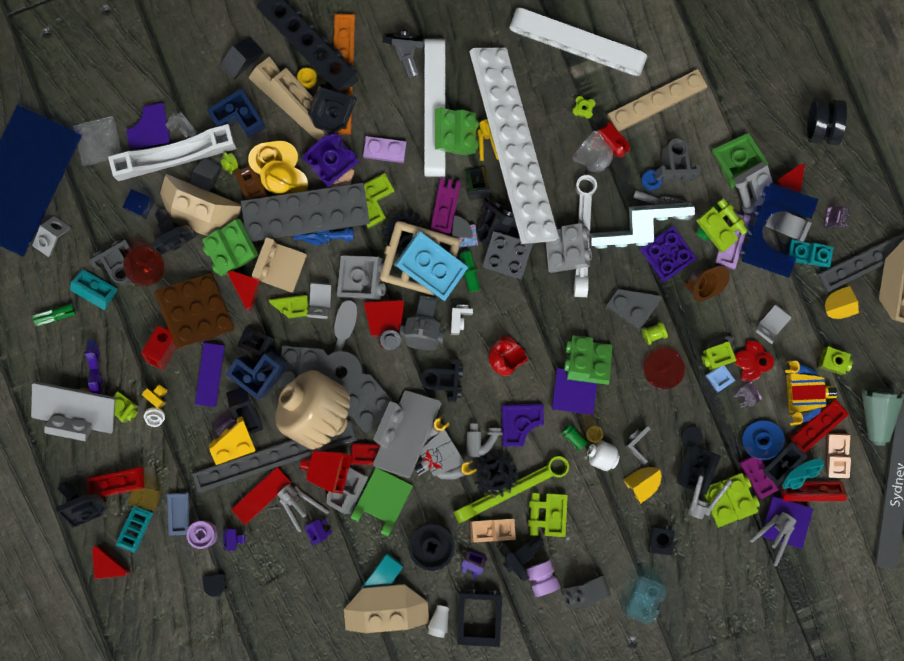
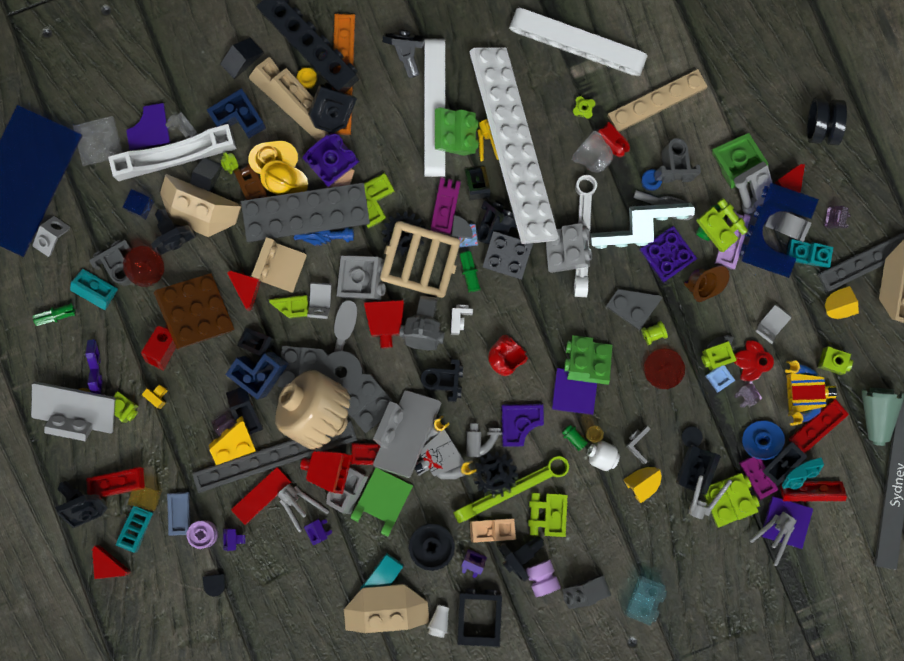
white plate [144,407,165,427] -> none
dark purple tile [195,343,225,407] -> none
bright green plate [202,219,258,276] -> none
lavender plate [363,136,407,163] -> none
plate [380,329,401,350] -> none
medium azure plate [394,231,468,301] -> none
black brick [648,524,675,556] -> none
light nougat slope [827,433,851,478] -> none

